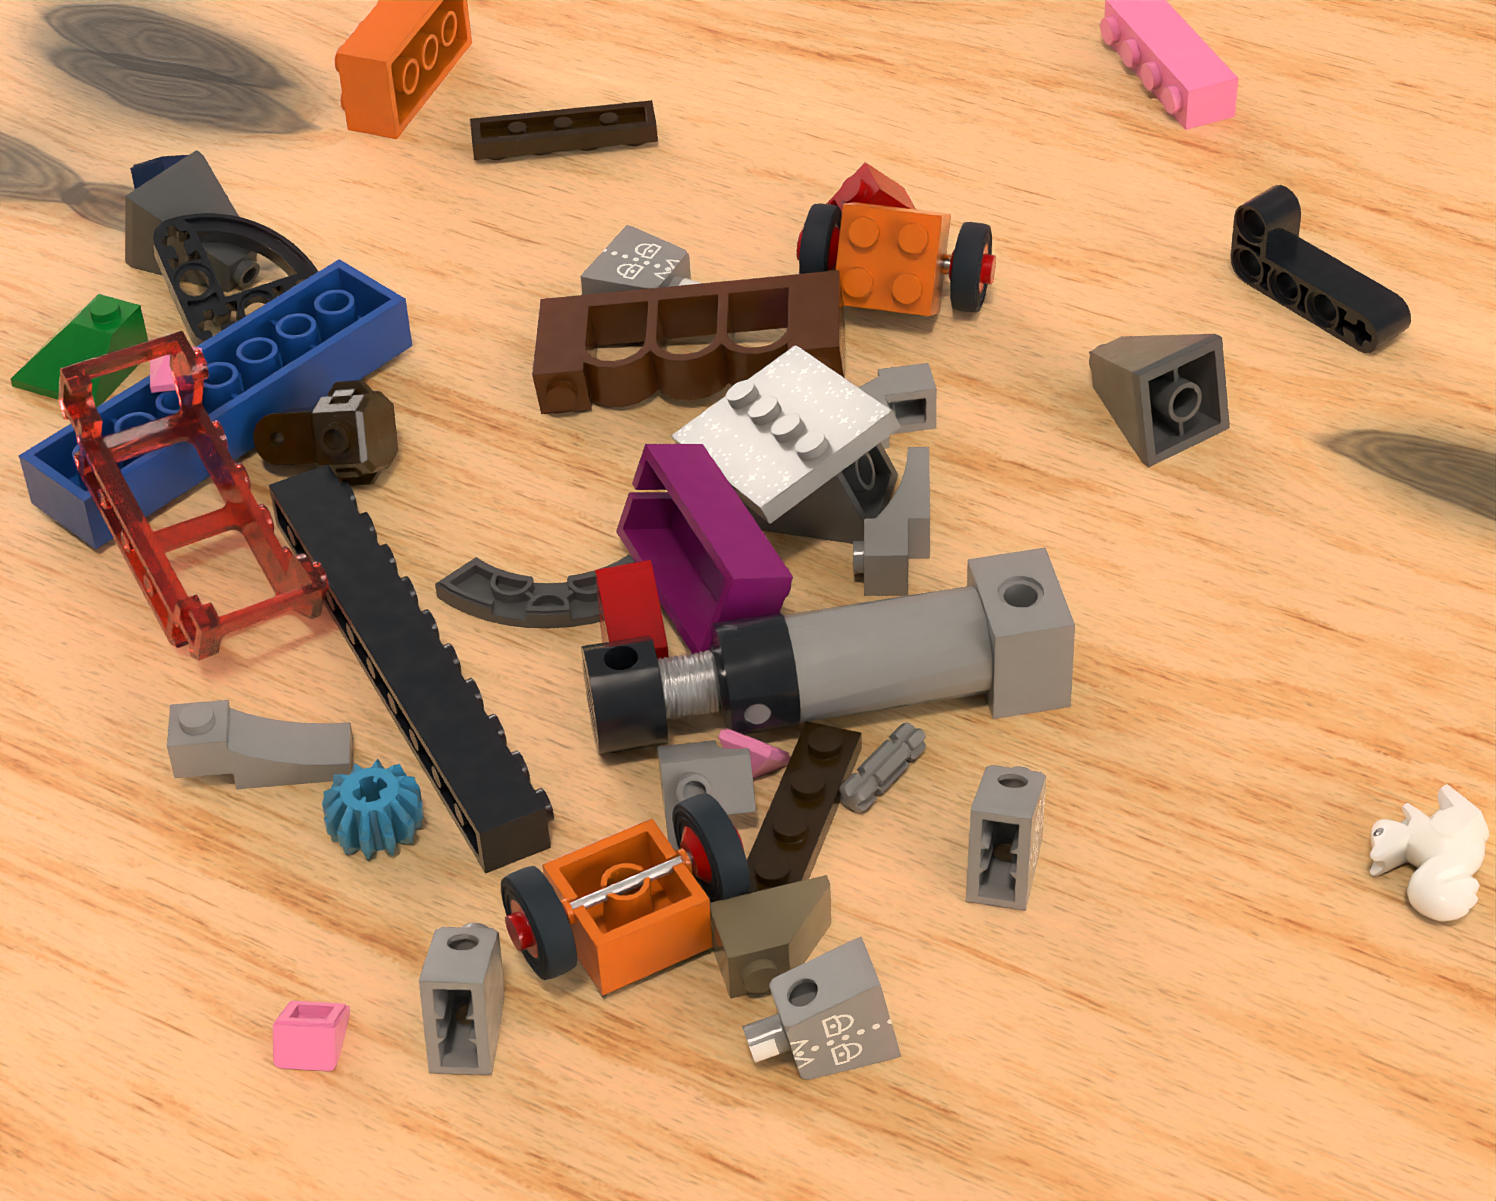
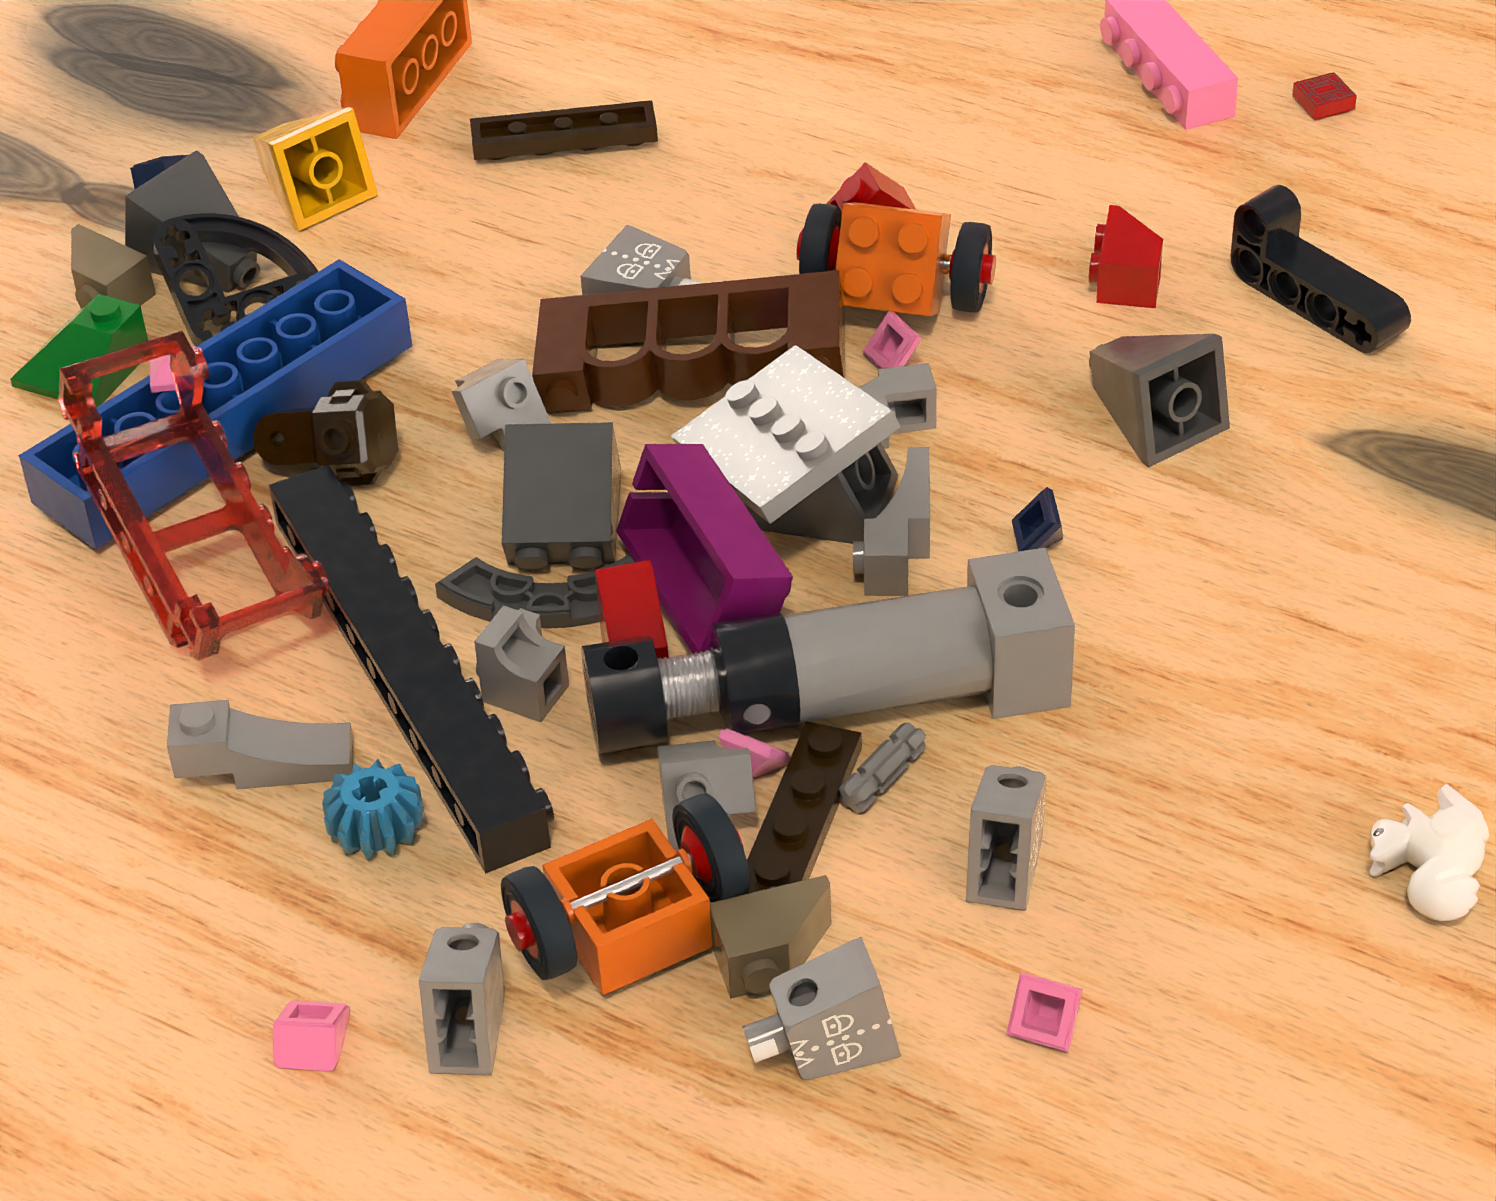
none -> dark tan slope [71,224,156,309]
none -> yellow slope [252,107,378,231]
none -> light grey brick [451,359,551,451]
none -> light grey brick [474,605,569,722]
none -> dark grey slope [502,422,621,570]
none -> bright pink slope [863,310,922,369]
none -> bright pink slope [1006,972,1083,1052]
none -> dark blue slope [1012,487,1063,551]
none -> red slope [1089,205,1163,308]
none -> red tile [1292,72,1357,120]

